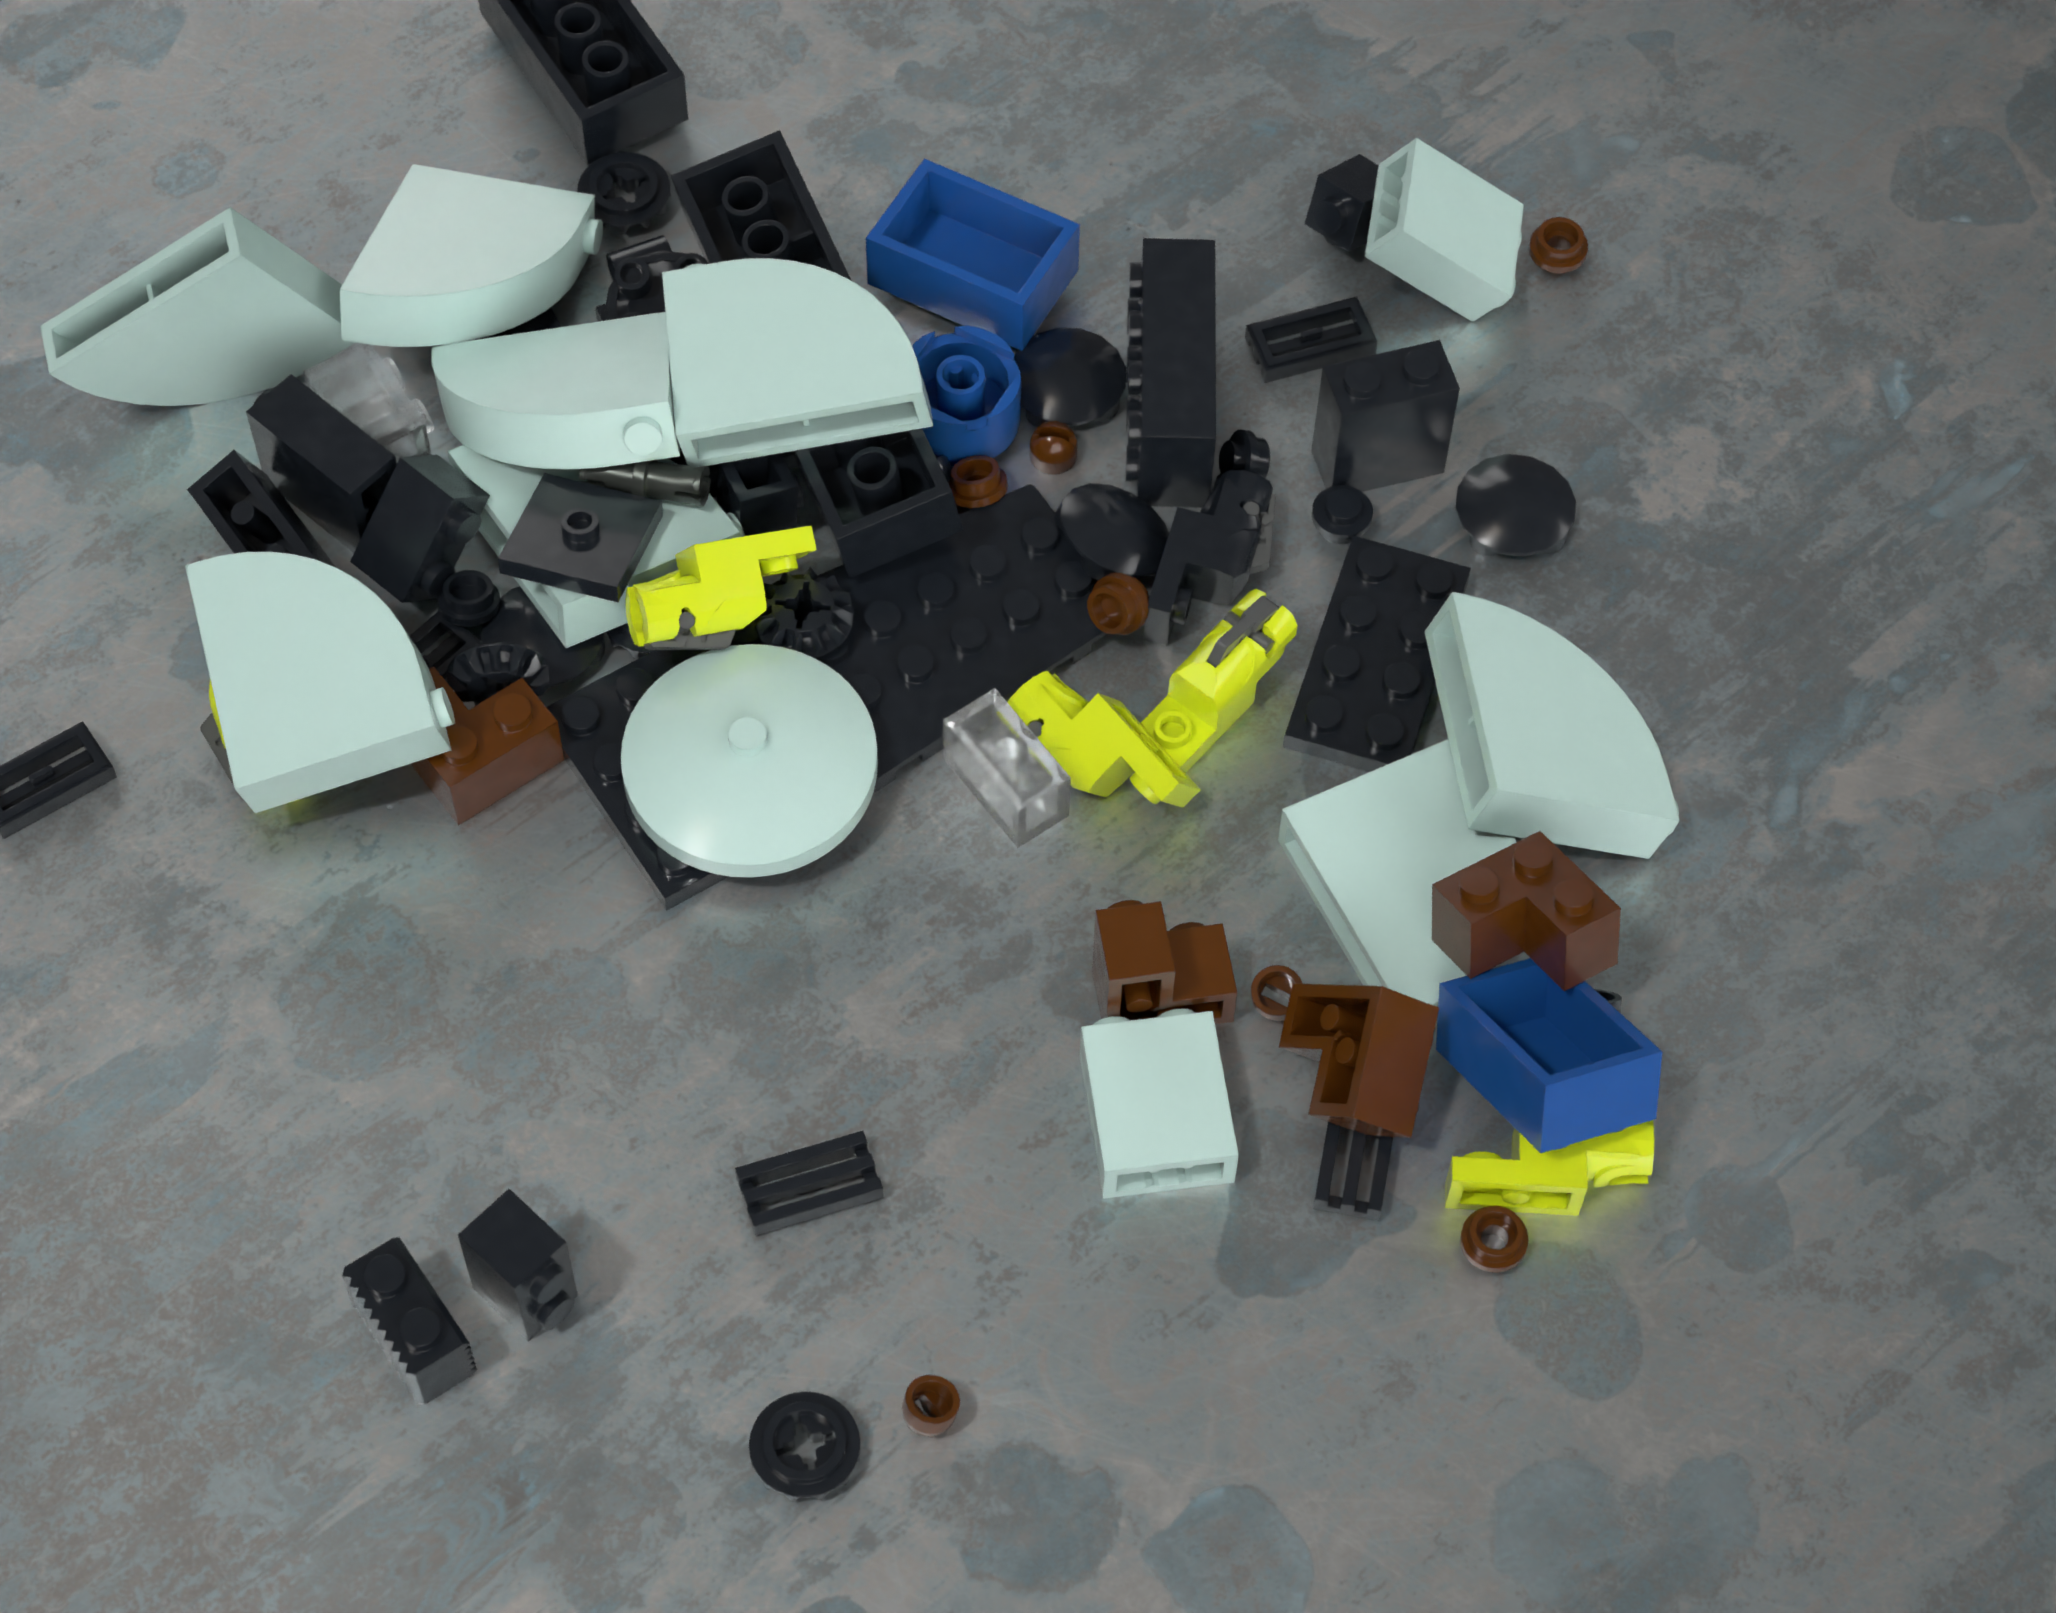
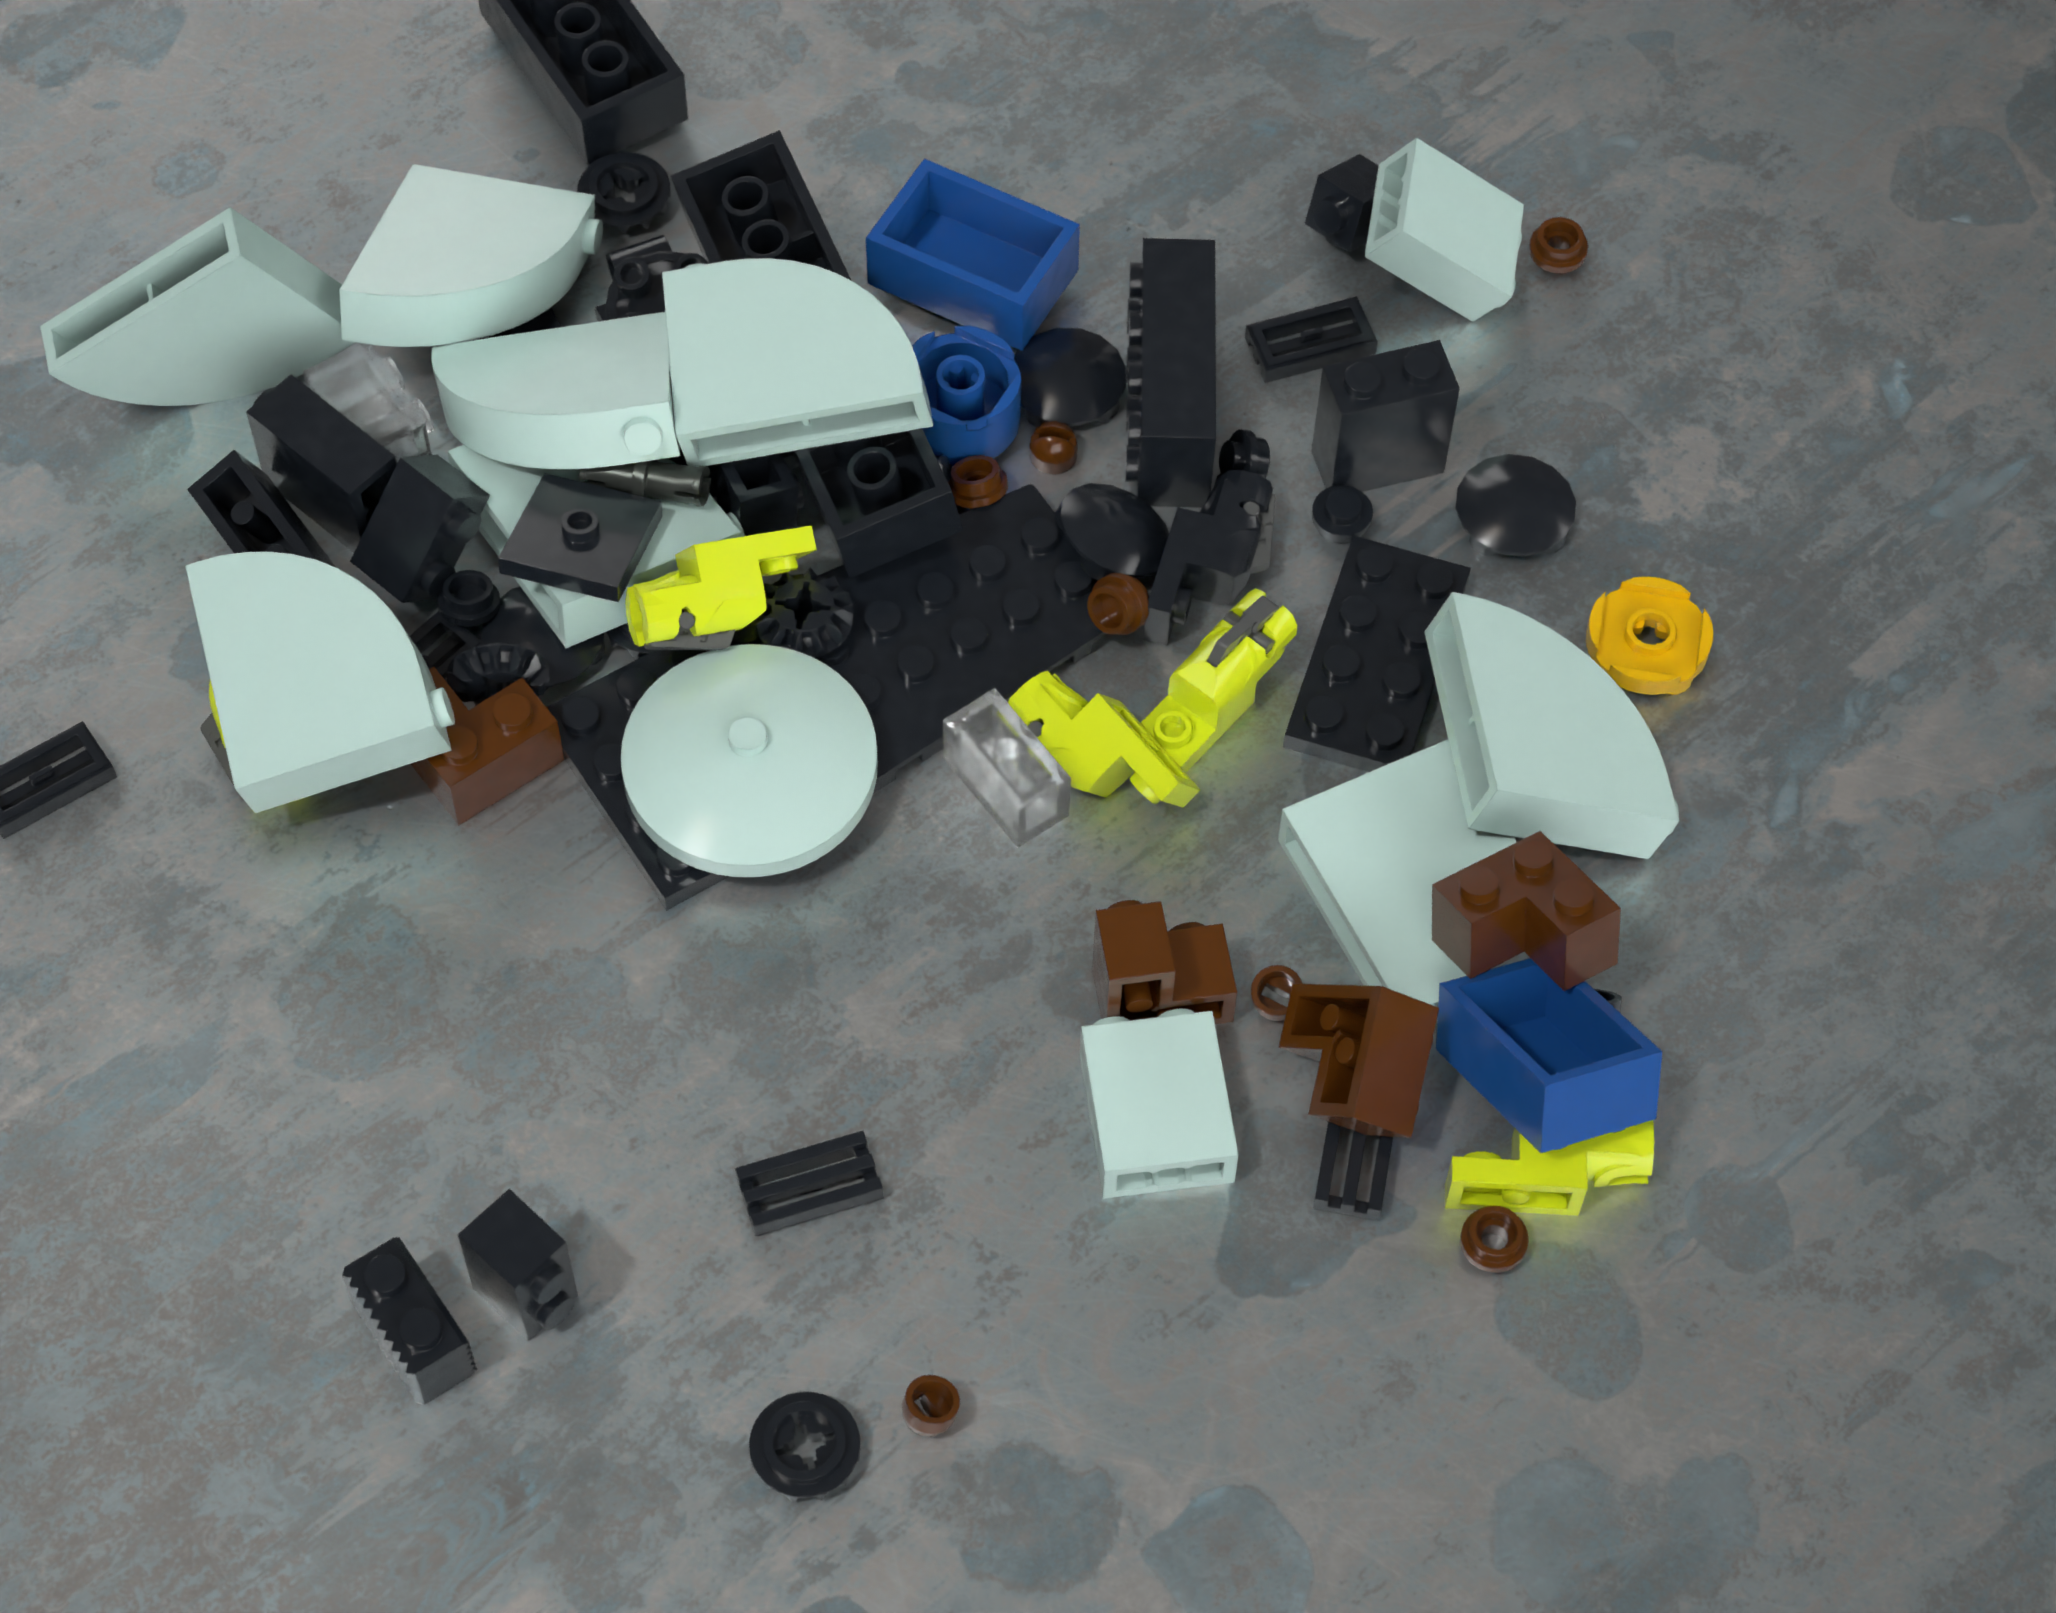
none -> yellow plate [1586,577,1713,695]

